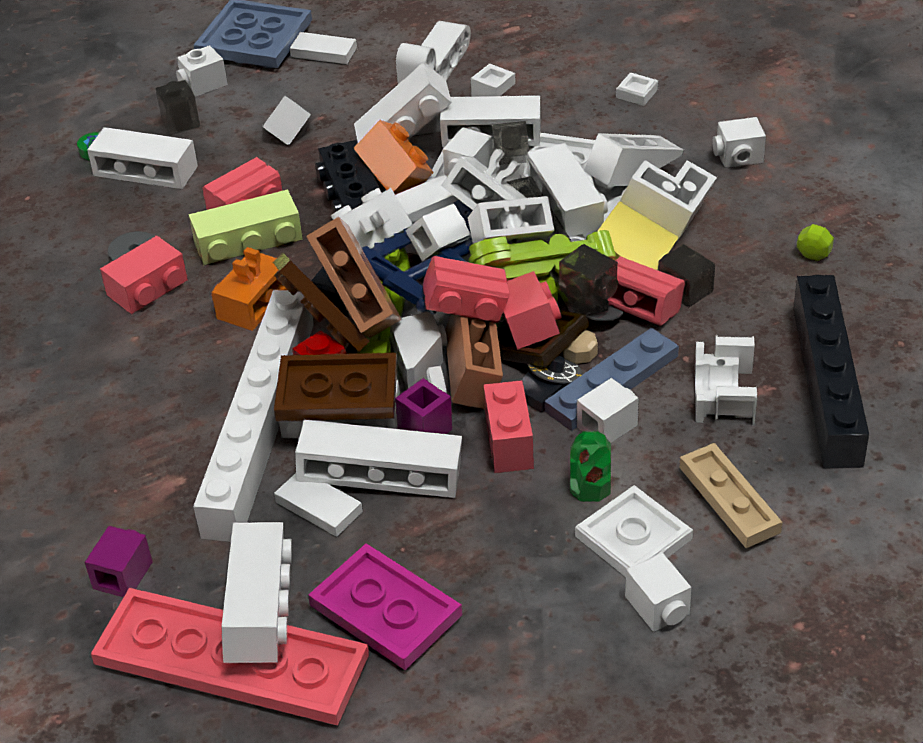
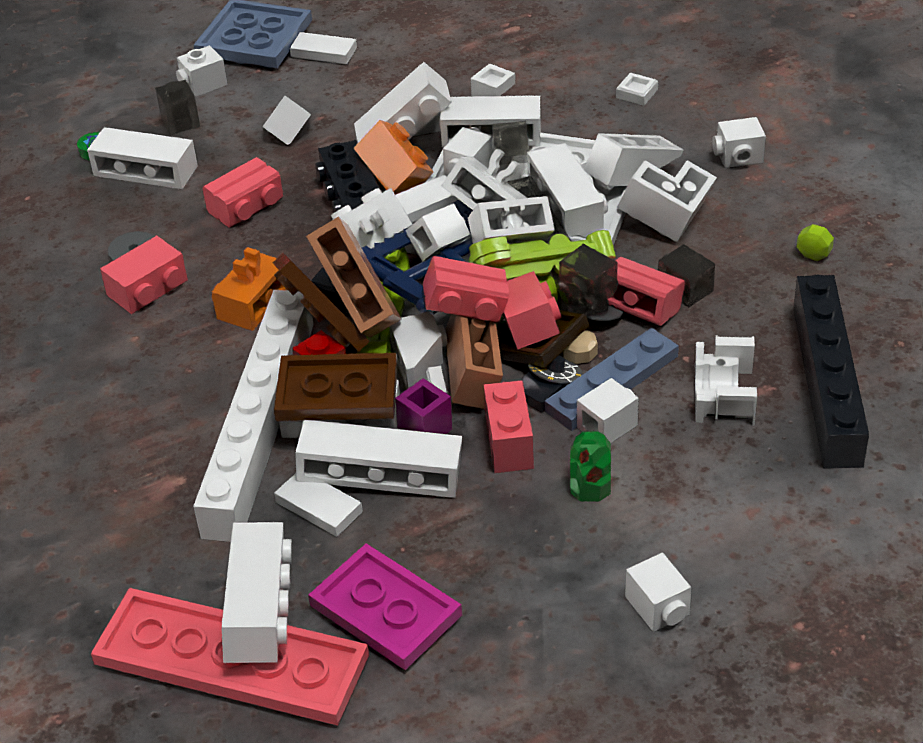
magenta brick [85,526,153,597] -> none
yellowish green brick [189,189,303,265] -> none
white beam [396,21,471,84] -> none
white tile [575,485,693,577] -> none
light yellow tile [598,201,679,270] -> none
tan plate [680,443,783,548] -> none

